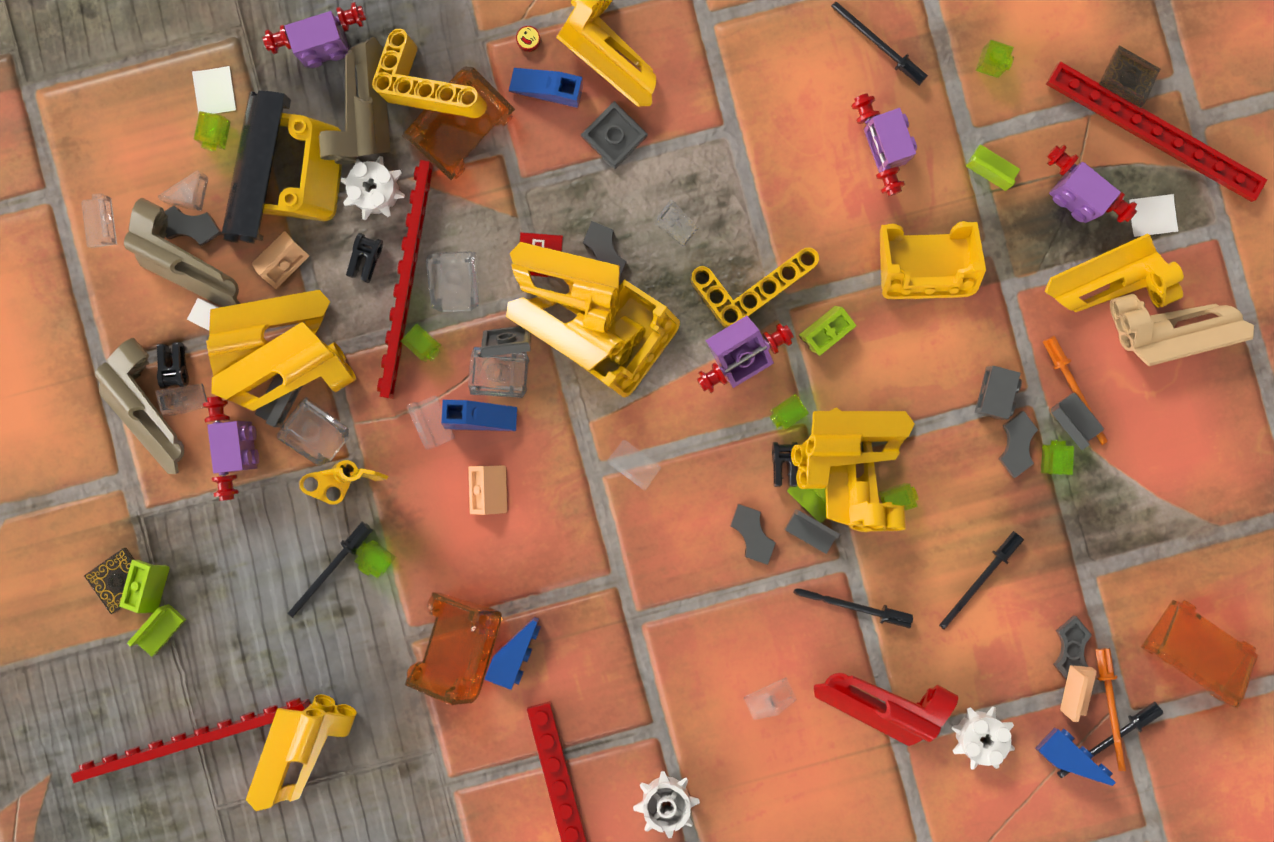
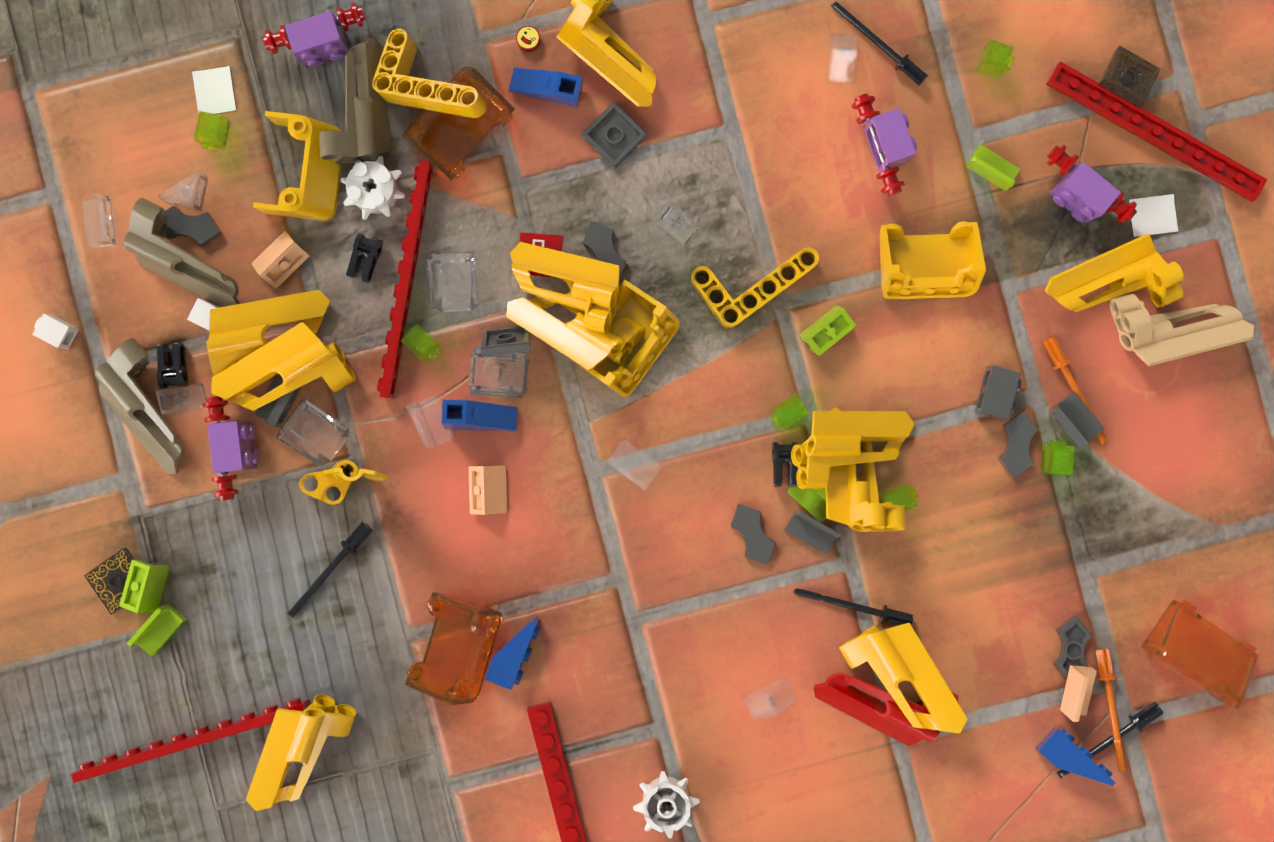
black cylinder [221,91,291,244] -> none
clear neon green brick [354,540,396,579] -> none
medium lavender brick [697,316,794,393] -> none
black piece [939,531,1024,630] -> none
white brick [951,706,1015,770] -> none
none -> white brick [32,313,79,350]
none -> clear slope [828,33,858,83]
none -> yellow panel [838,623,968,734]

